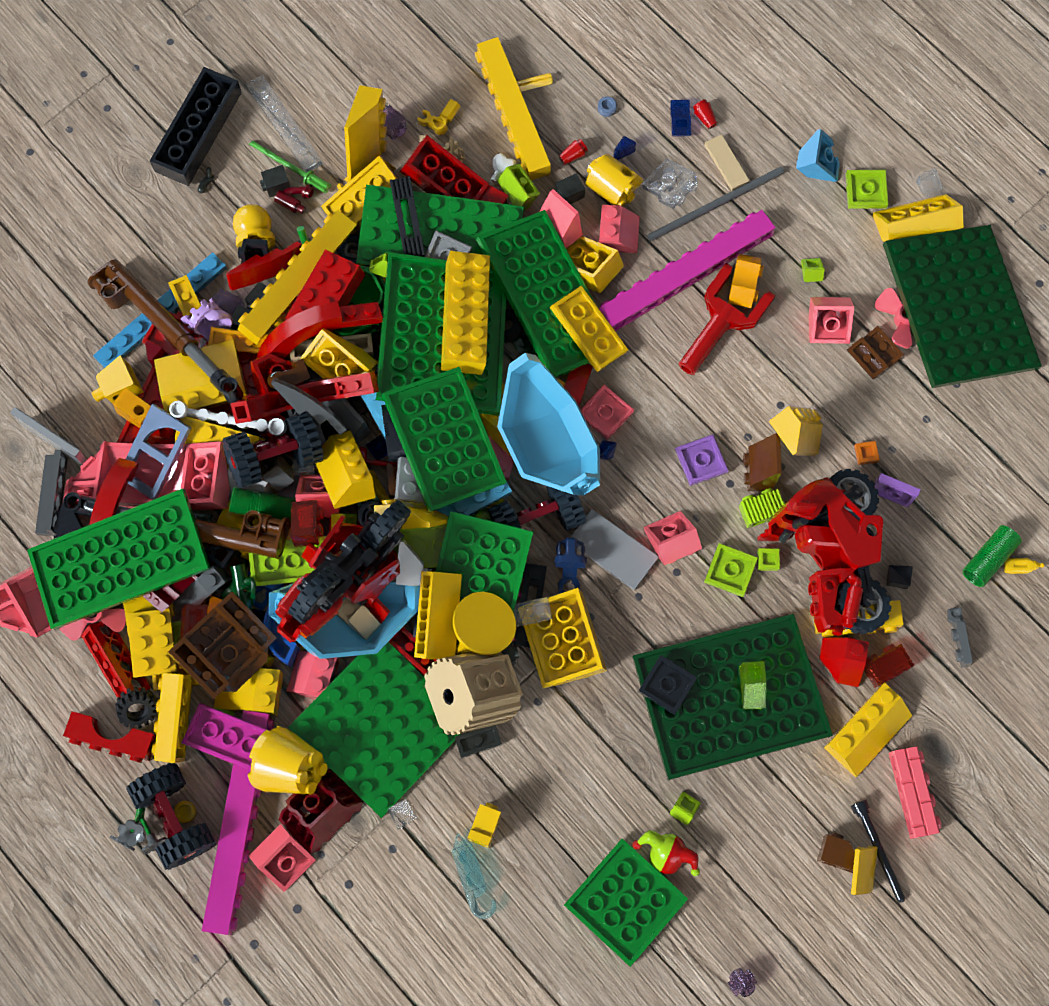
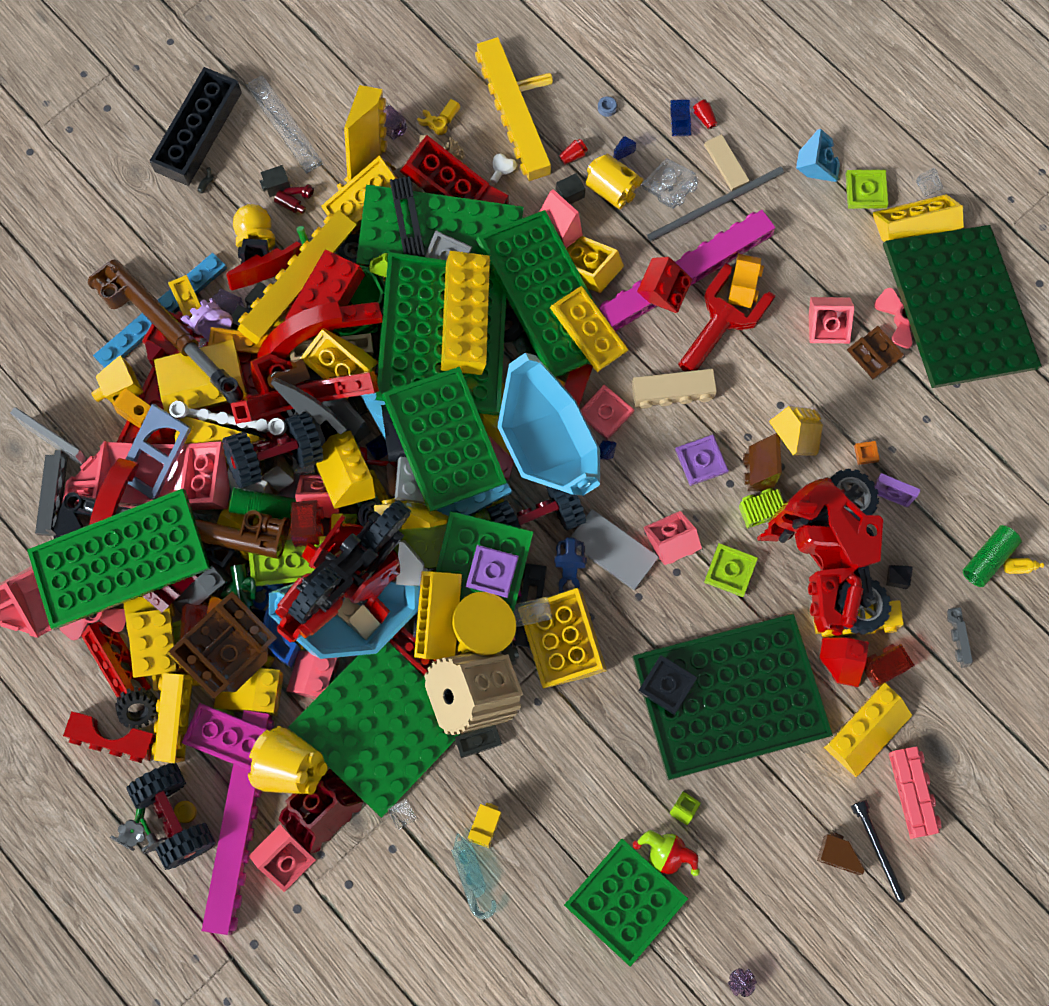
bright green piece [249,141,331,193] -> none
lime brick [497,164,540,210] -> none
coral slope [599,205,640,253] -> none
clear neon green slope [739,661,766,709] -> none
lime plate [757,548,780,571] -> none
lime slope [801,258,825,282] -> none
yellow slope [851,846,877,895] -> none
none -> medium lavender plate [466,545,519,598]
none -> tan brick [632,369,717,409]
none -> red slope [637,257,693,313]

